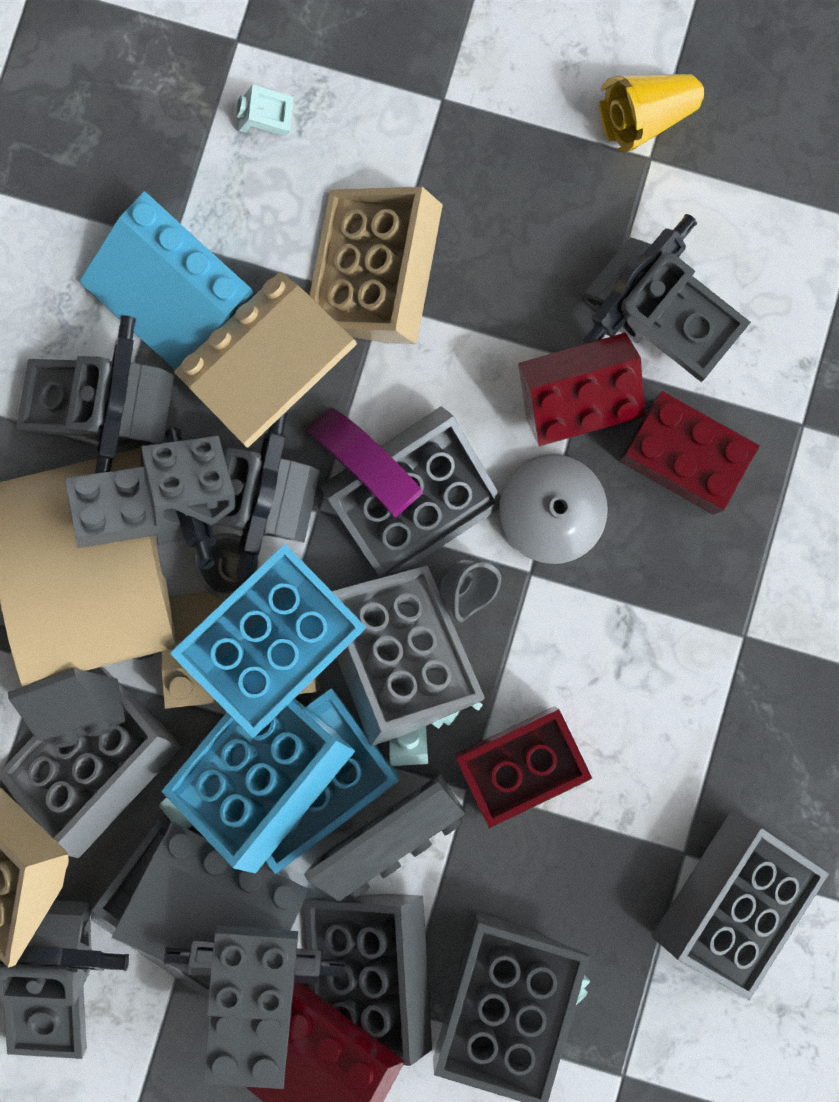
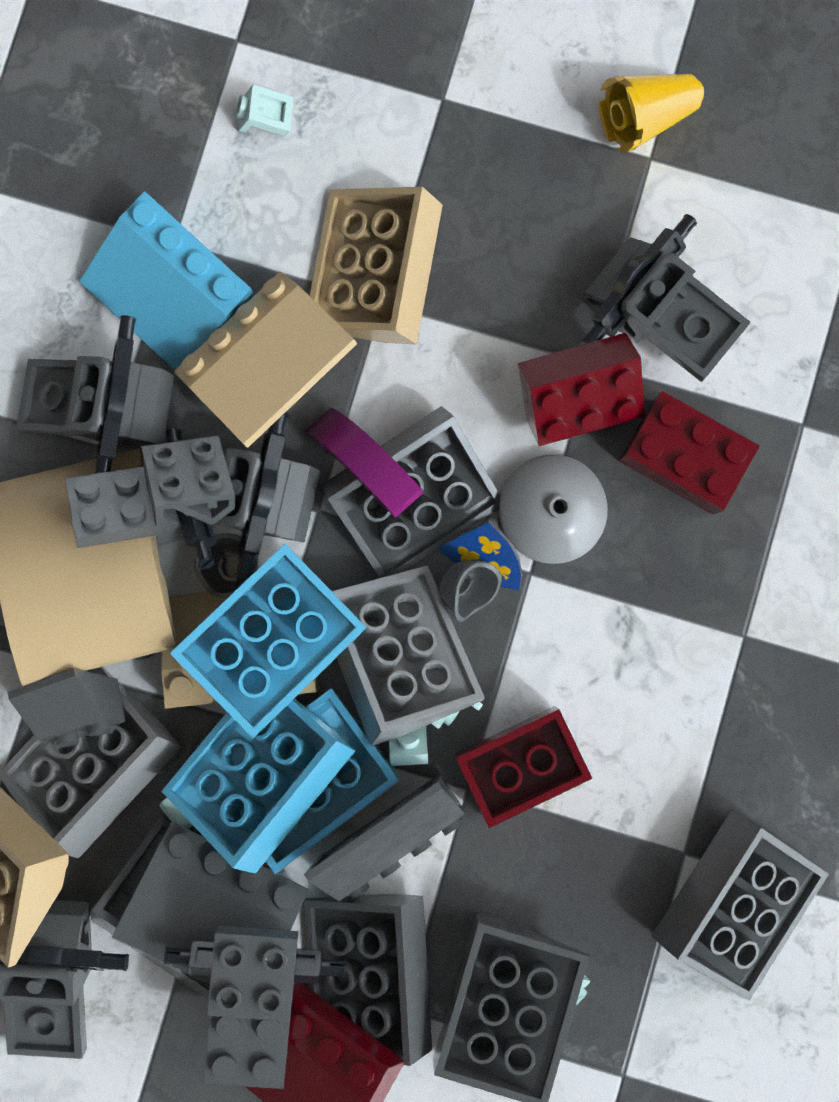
none -> blue shield [438,517,523,590]

